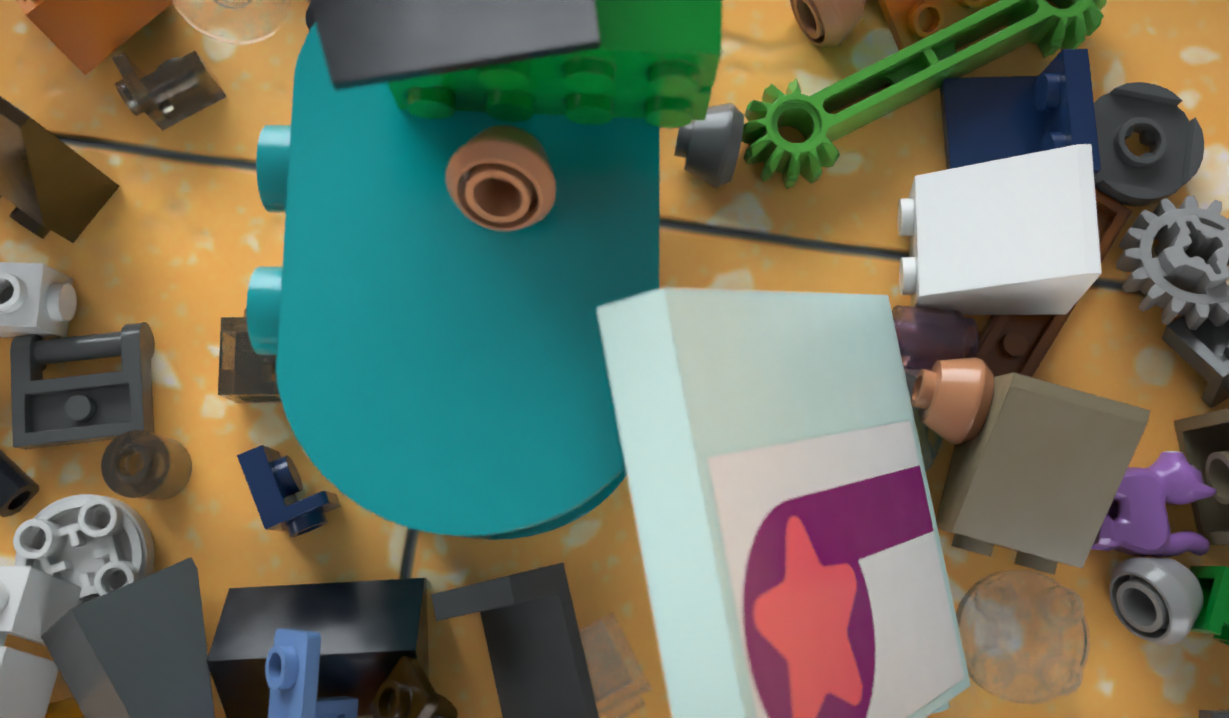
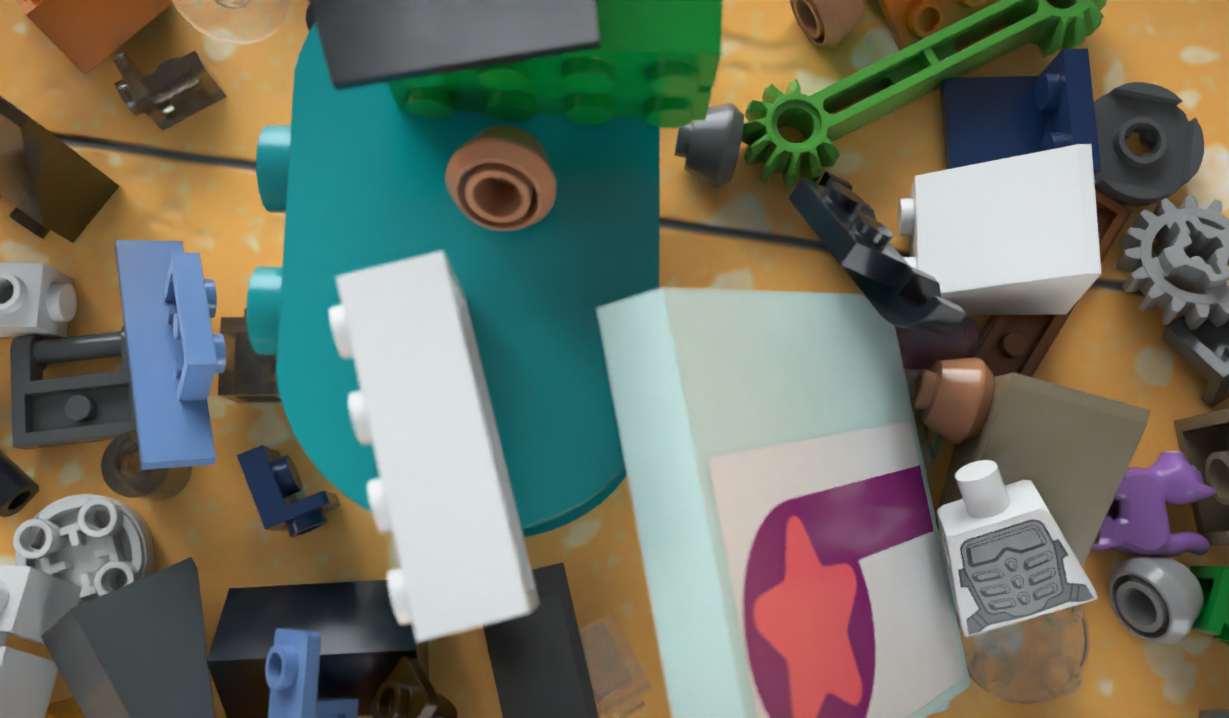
none -> medium blue bracket [115,240,226,470]
none -> white piece [329,251,540,642]
none -> black plate [788,171,966,334]
none -> torso [937,460,1098,638]

